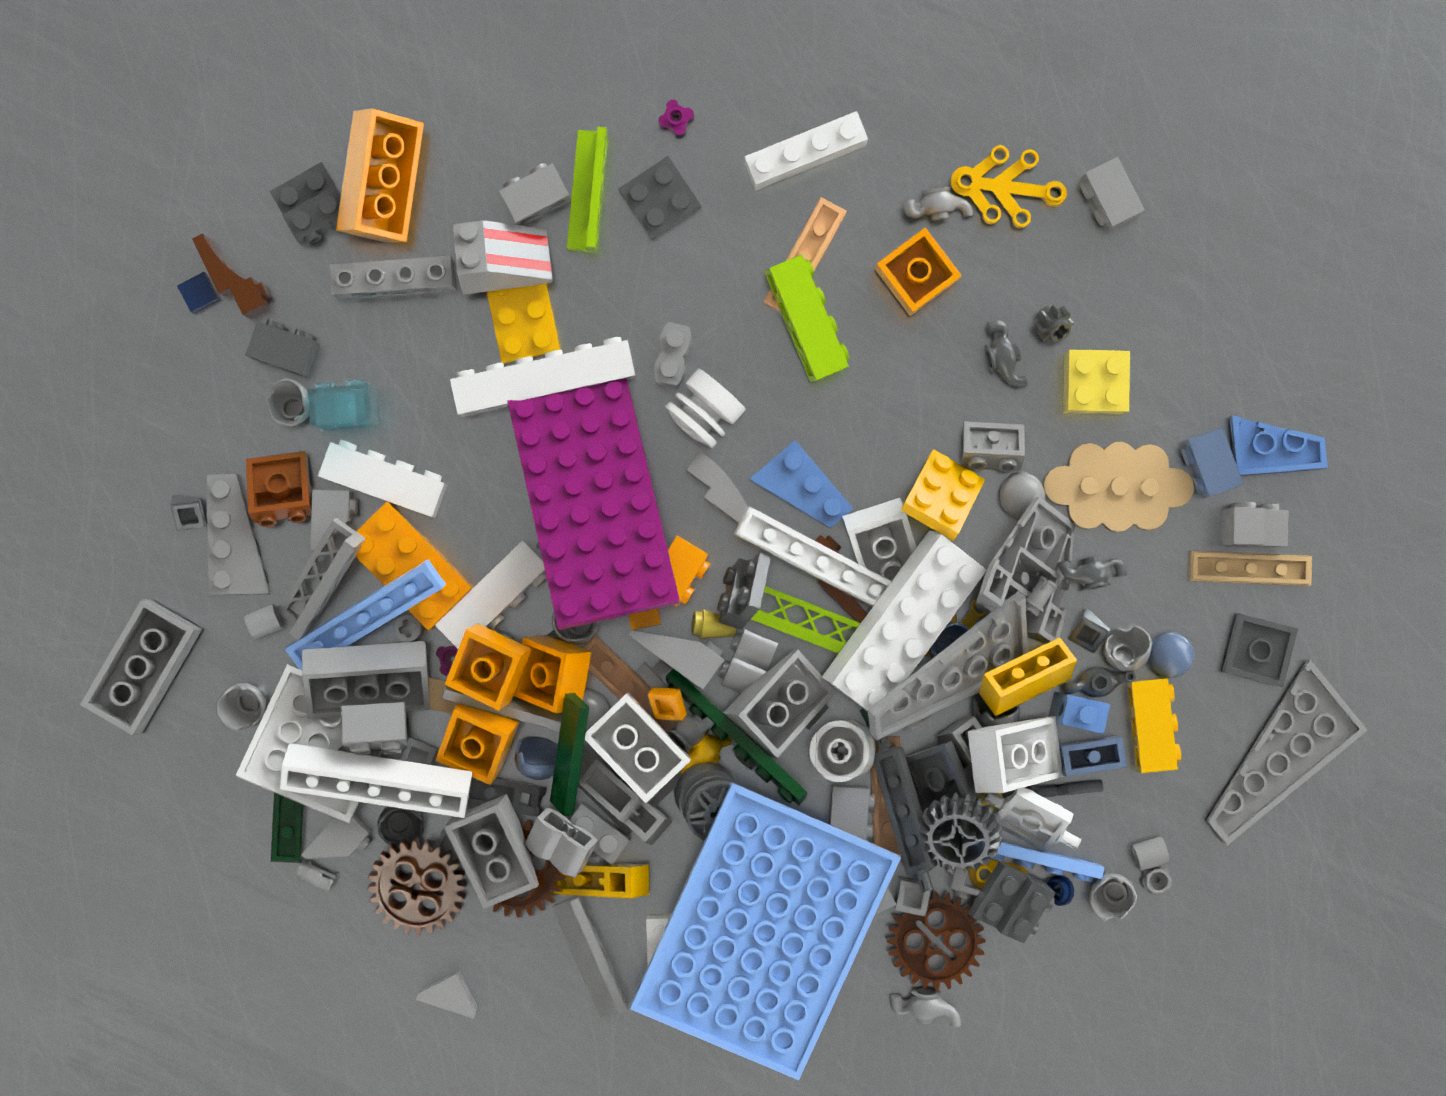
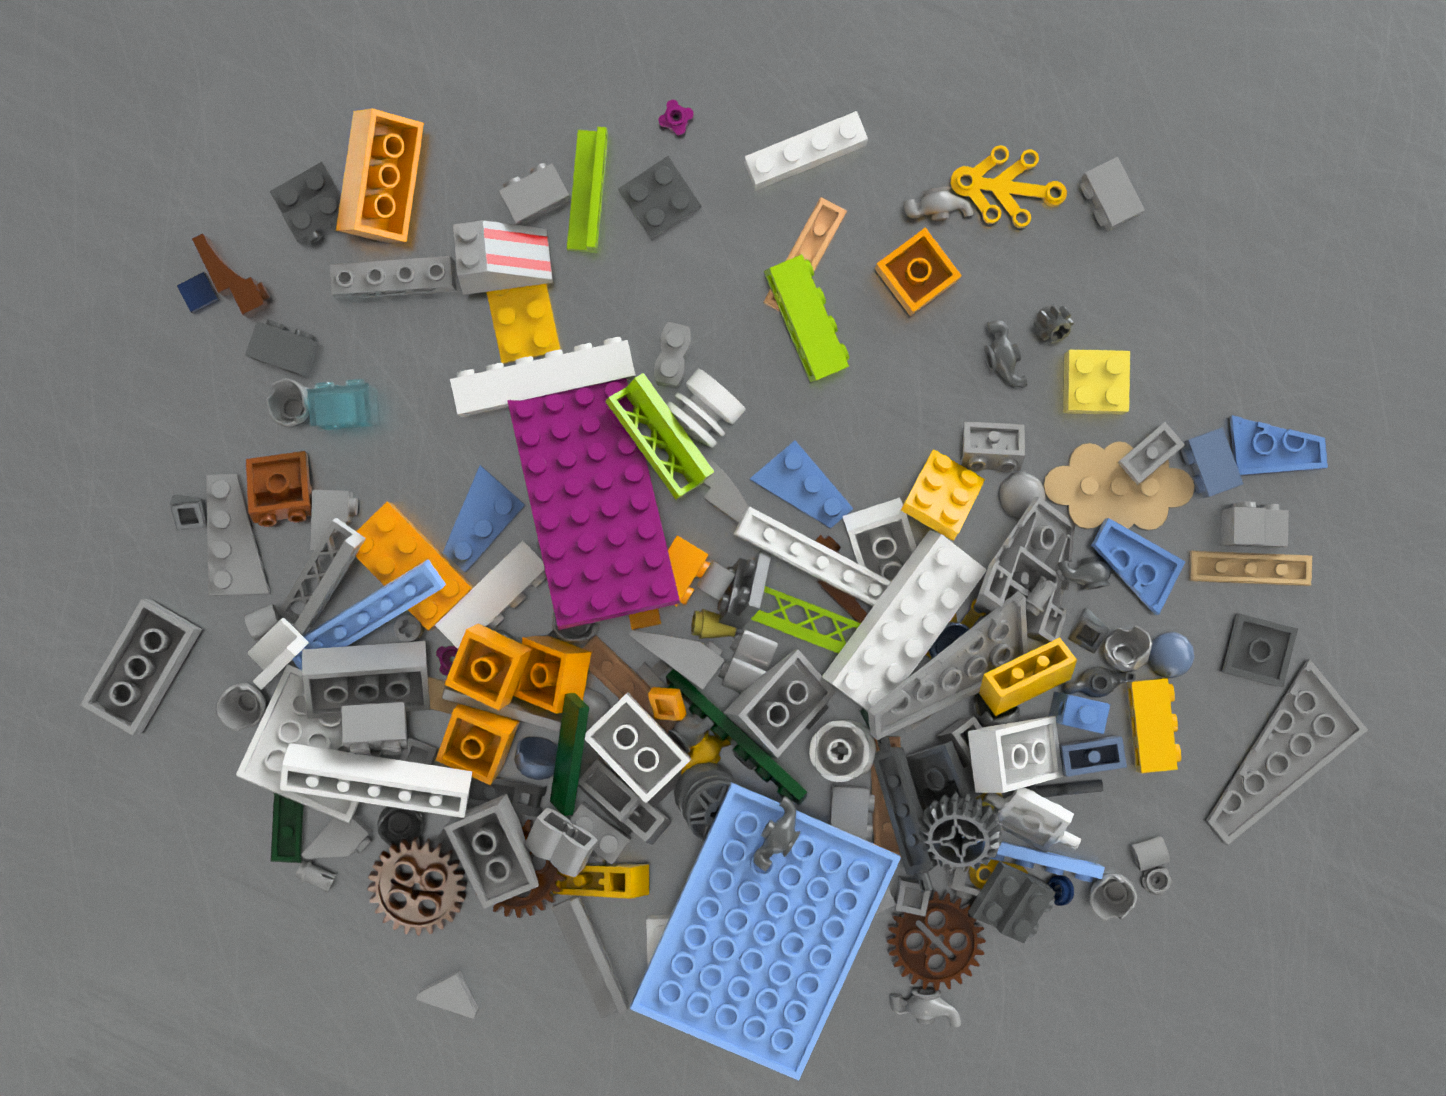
white brick [318,439,448,519] -> none
none -> white panel [248,618,309,690]
none -> medium blue wing [442,465,526,573]
none -> lime fence [605,373,714,500]
none -> light grey beam [697,560,736,601]
none -> dark grey piece [753,796,800,872]
none -> medium blue wing [1091,518,1186,615]
none -> light grey plate [1118,422,1185,485]

